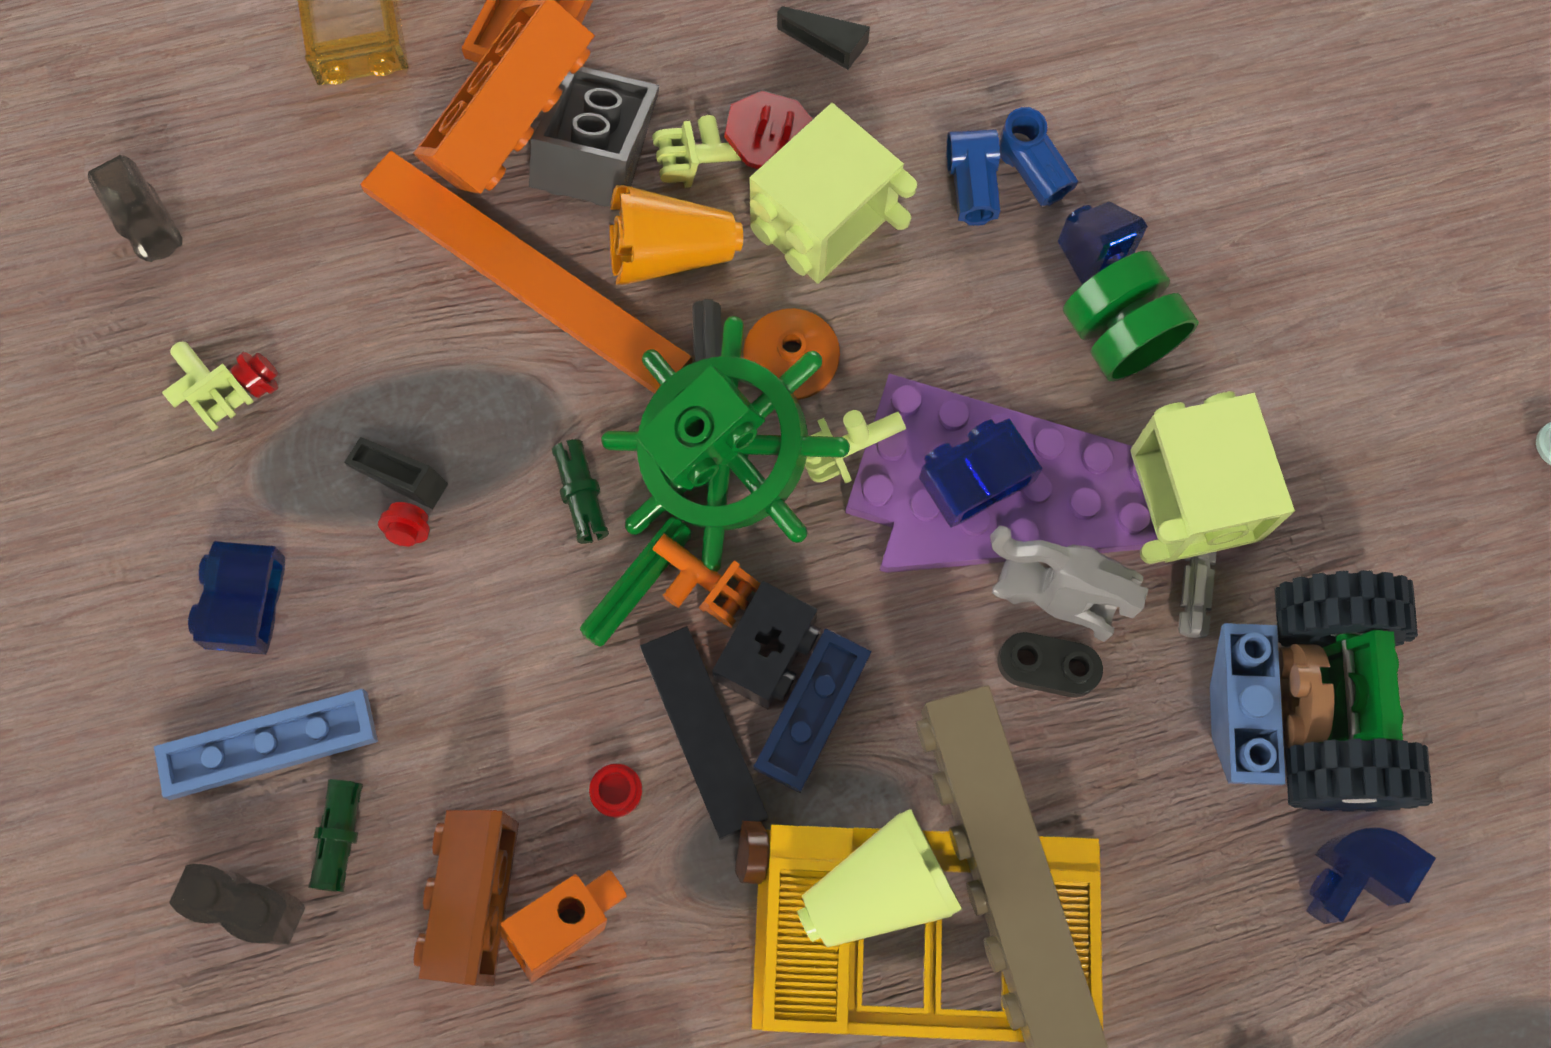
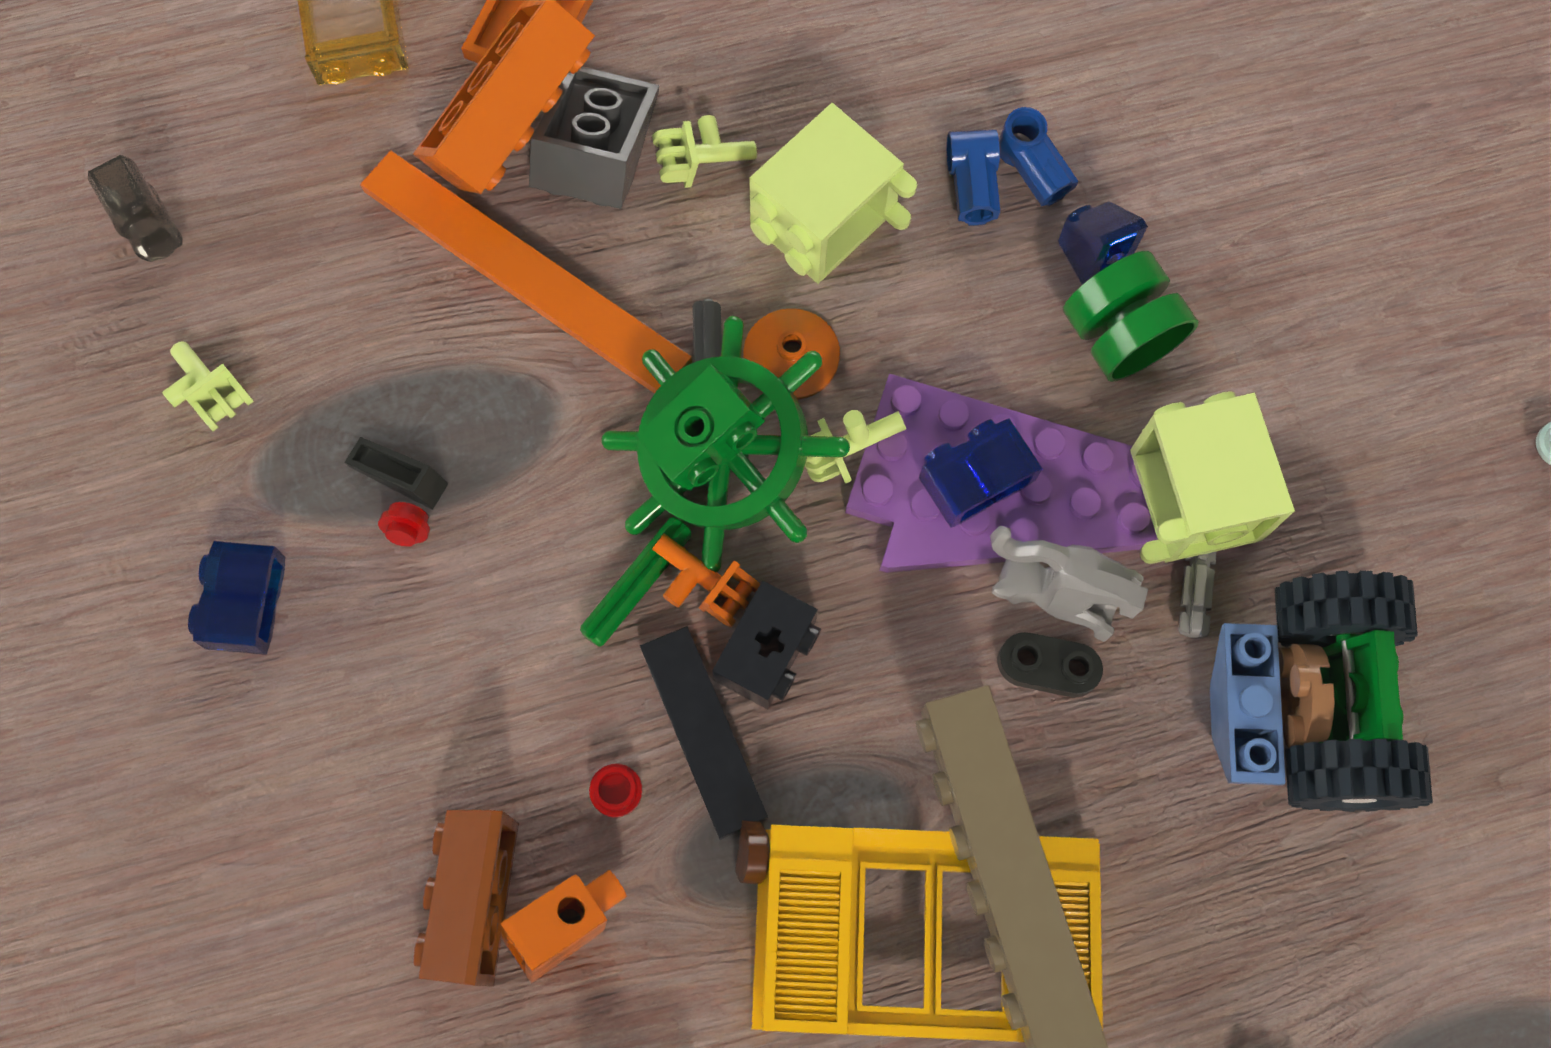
medium blue plate [154,688,378,800] -> none
clear smoke brick [169,864,305,946] -> none
red plate [231,352,278,398] -> none
dark green pin [308,779,363,892] -> none
dark green pin [552,439,609,544] -> none
light orange cone [609,185,743,285] -> none
piece [724,91,813,169] -> none
dark blue plate [754,628,872,793] -> none
pearl dark grey piece [777,6,870,70] -> none
yellowish green cone [797,809,962,947] -> none
clear blue brick [1306,828,1436,924] -> none

